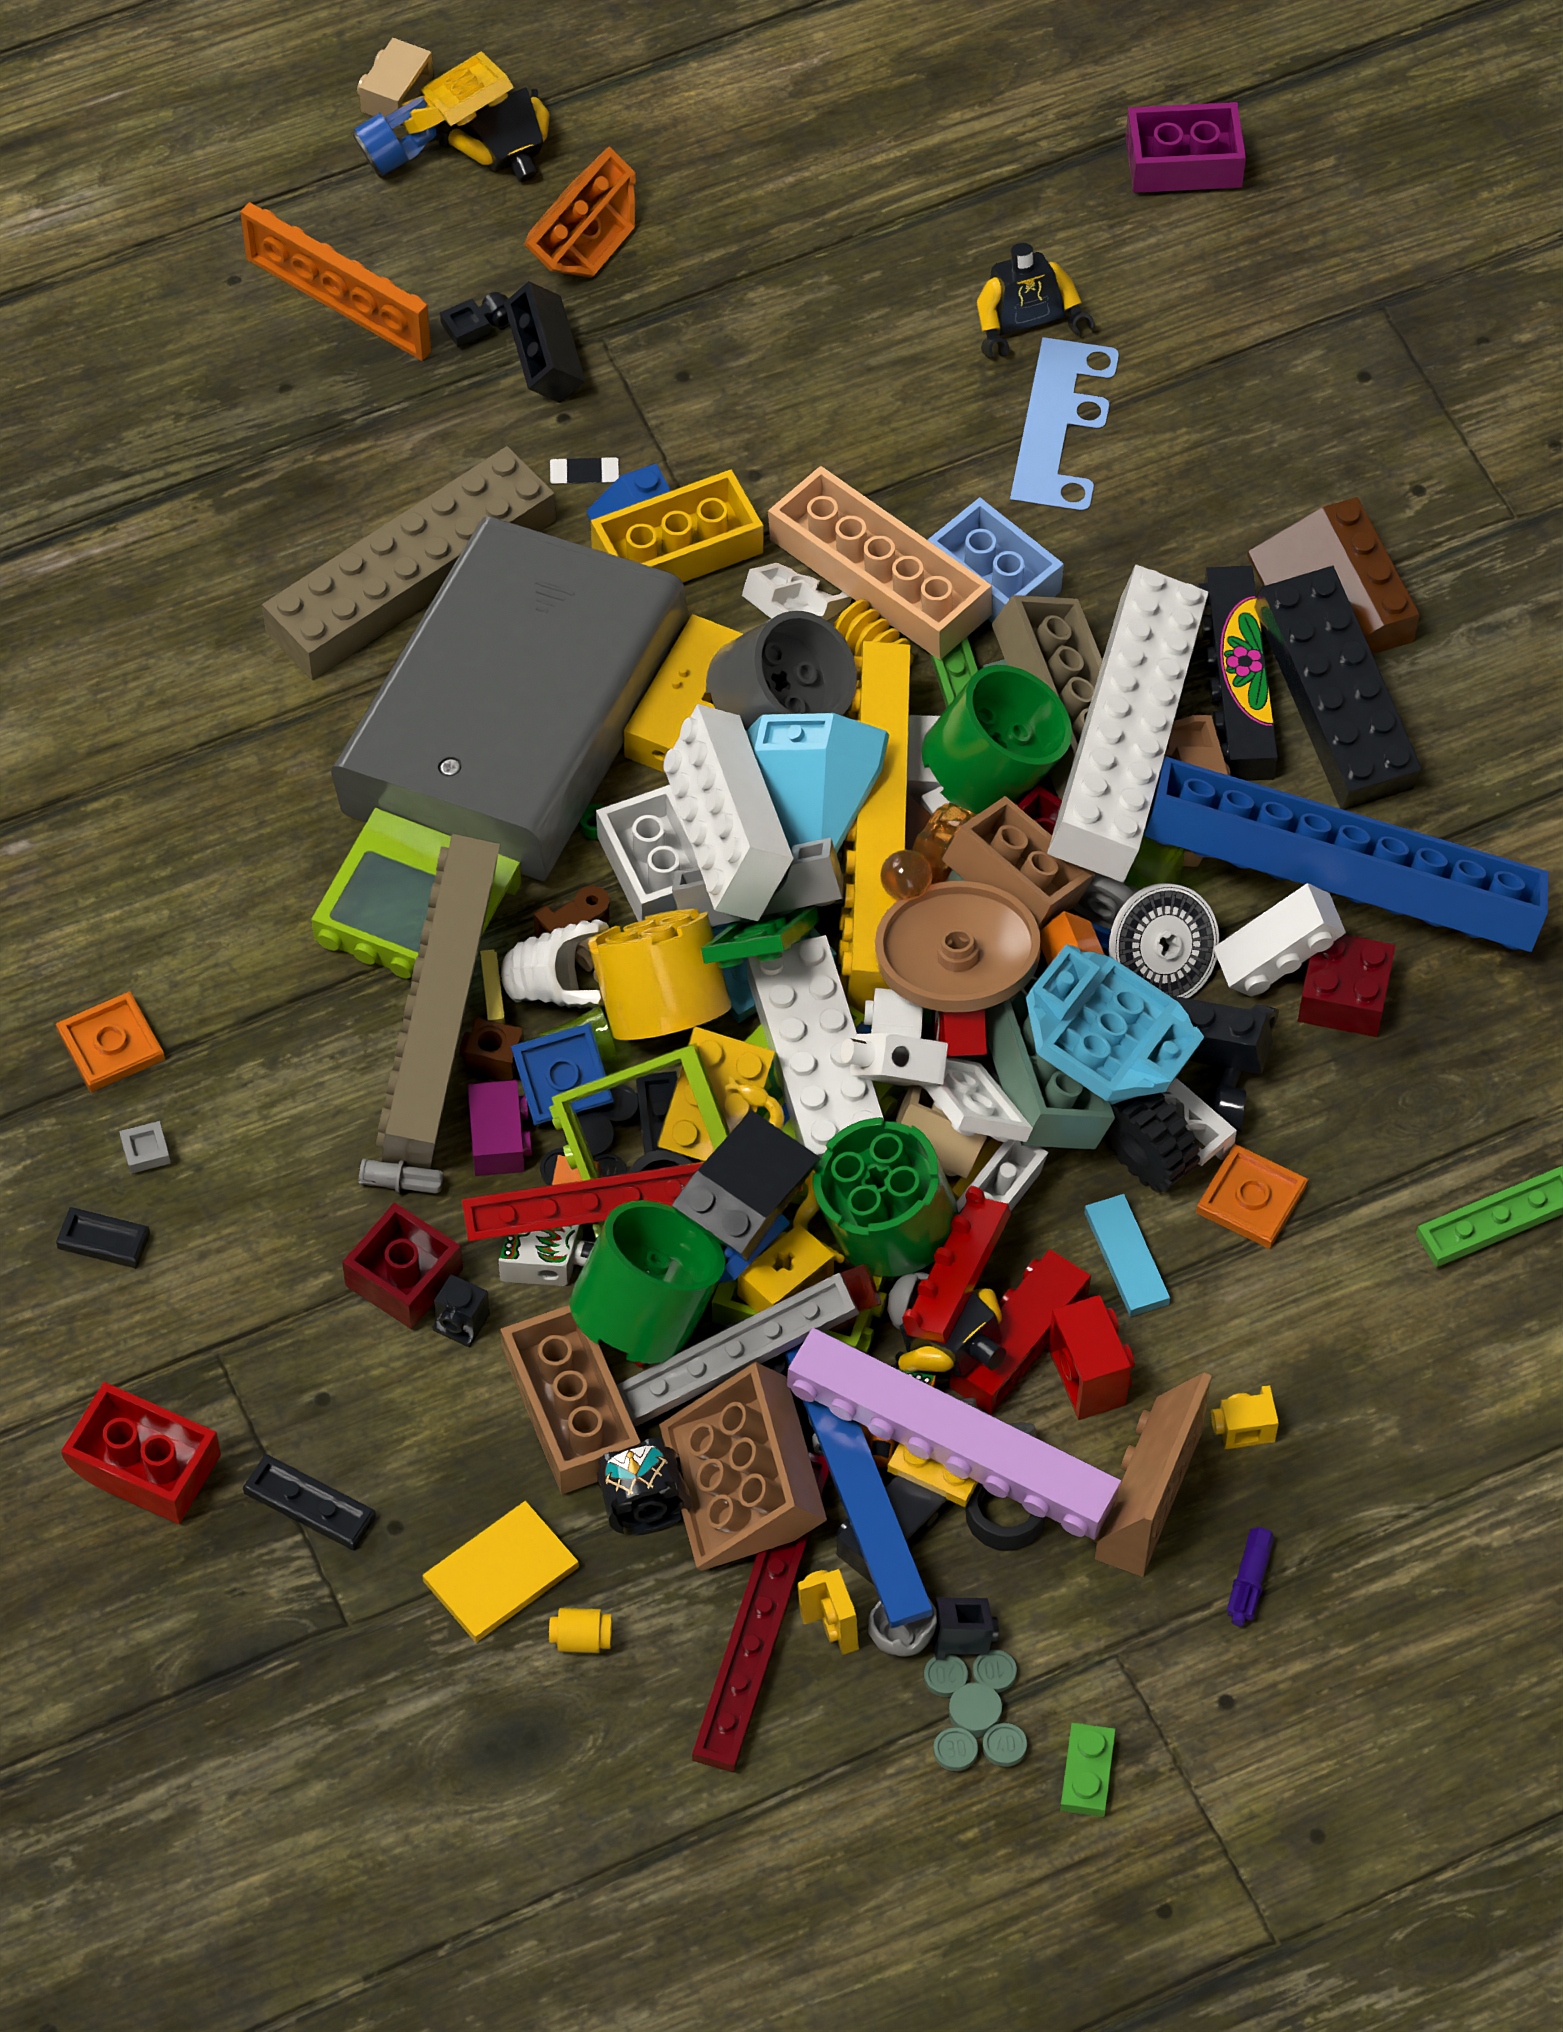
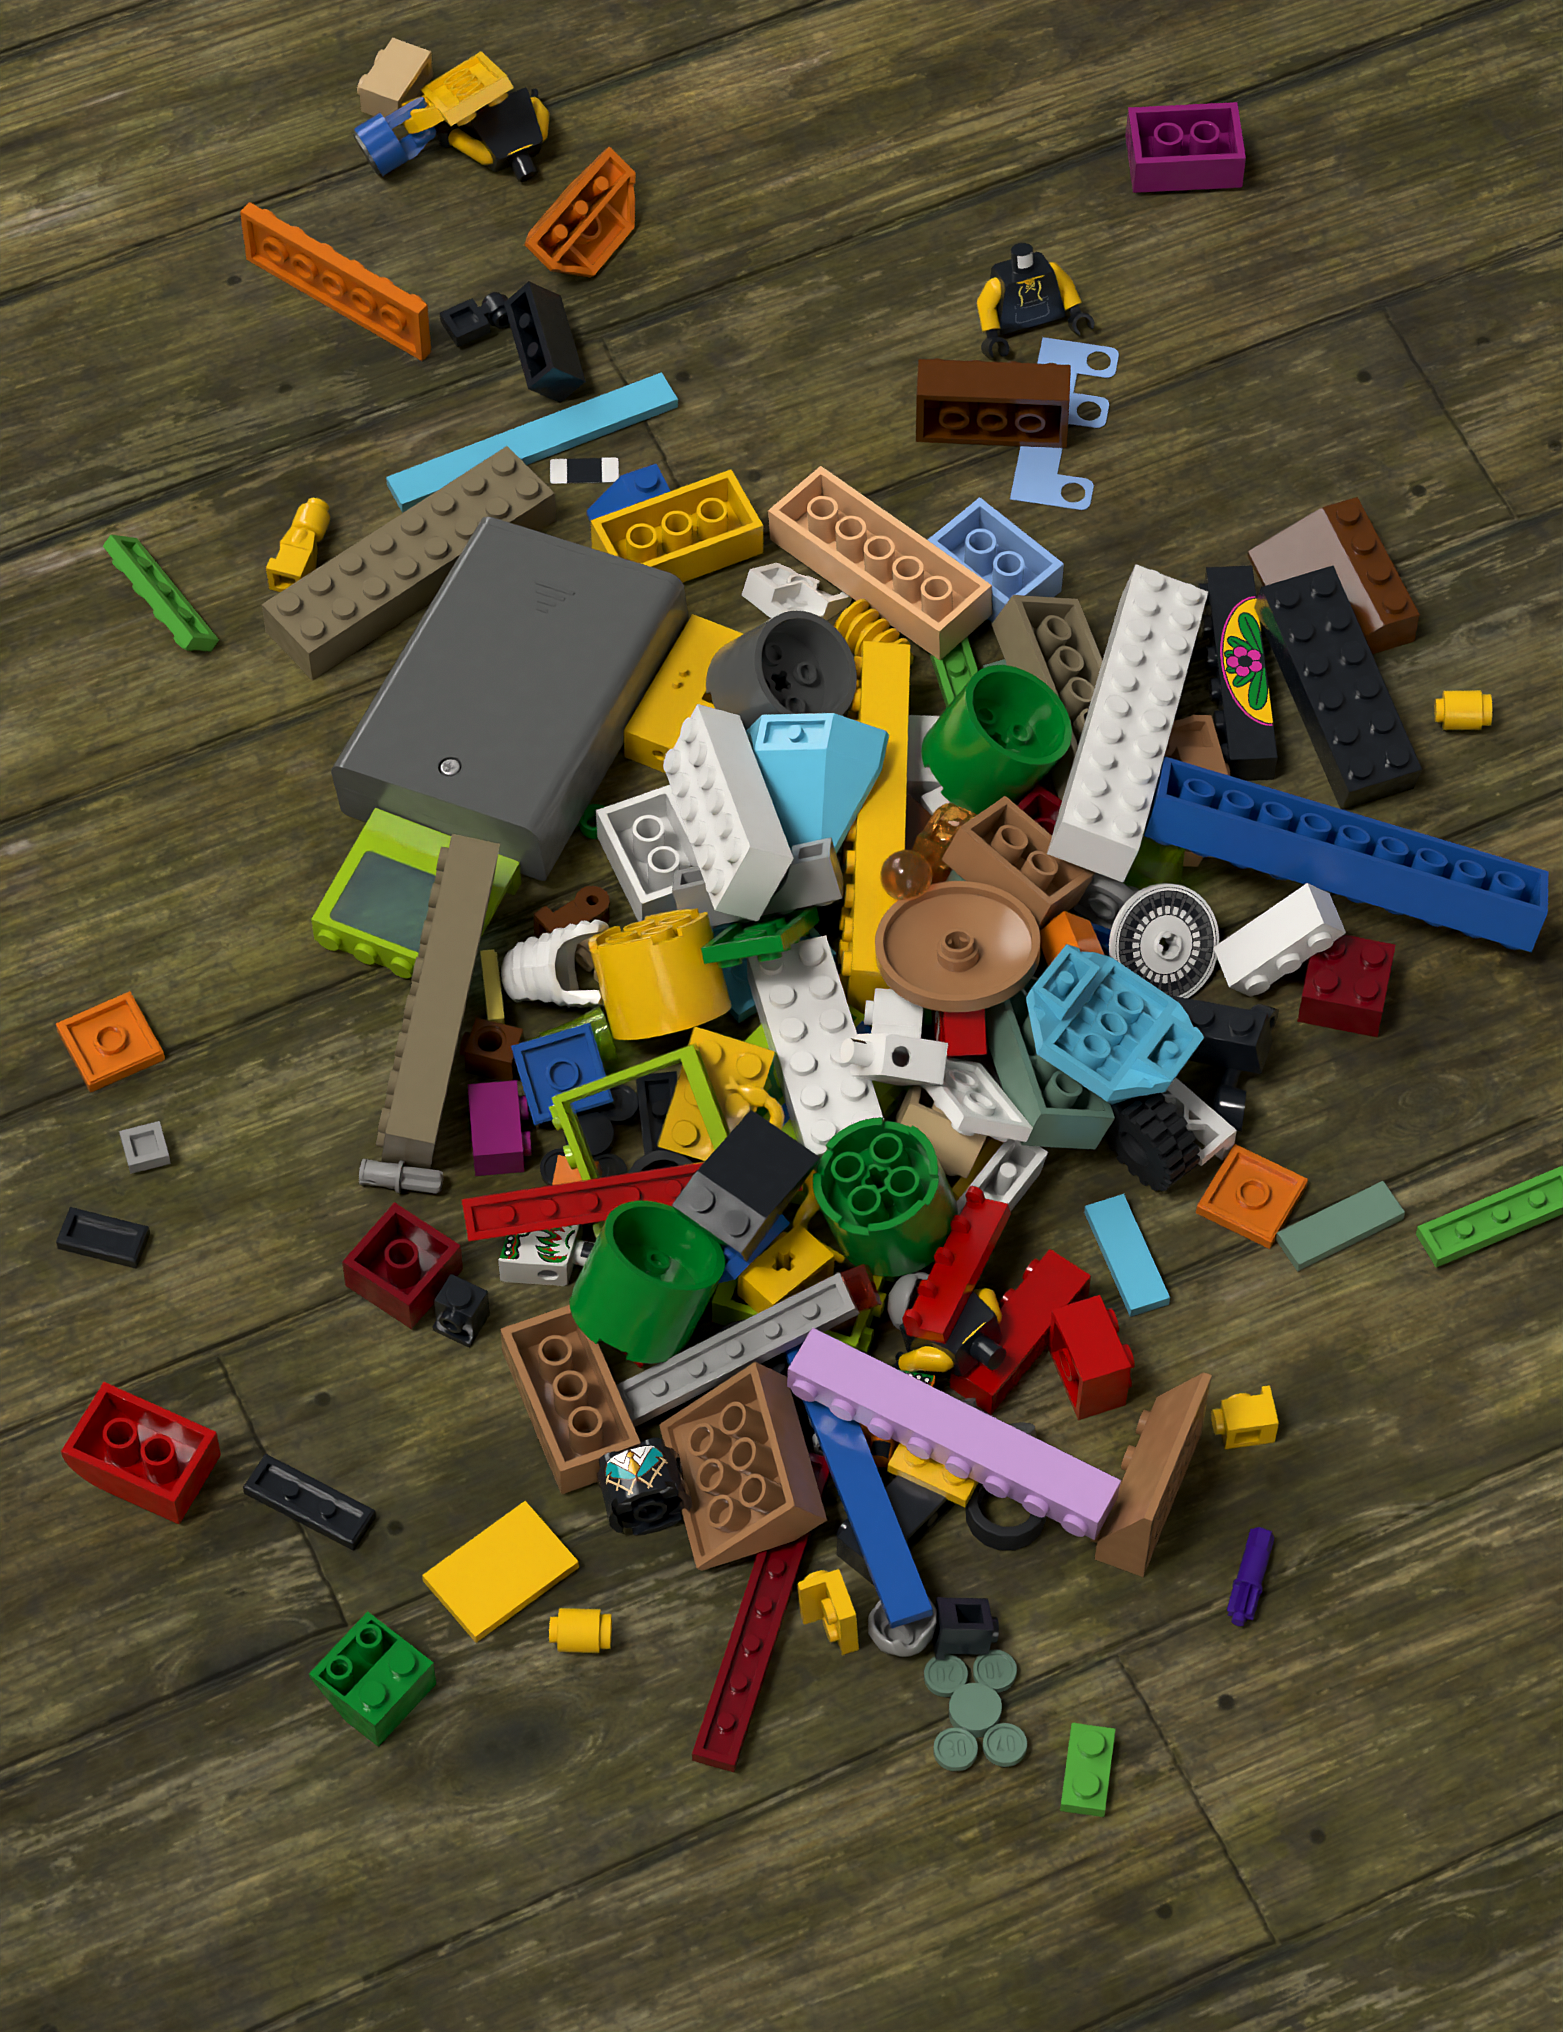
none -> bright green plate [103,535,219,652]
none -> yellow piece [266,498,331,592]
none -> green slope [309,1611,436,1747]
none -> medium azure tile [386,372,678,513]
none -> reddish brown brick [916,358,1071,448]
none -> sand green tile [1276,1181,1405,1272]
none -> yellow brick [1434,690,1492,730]

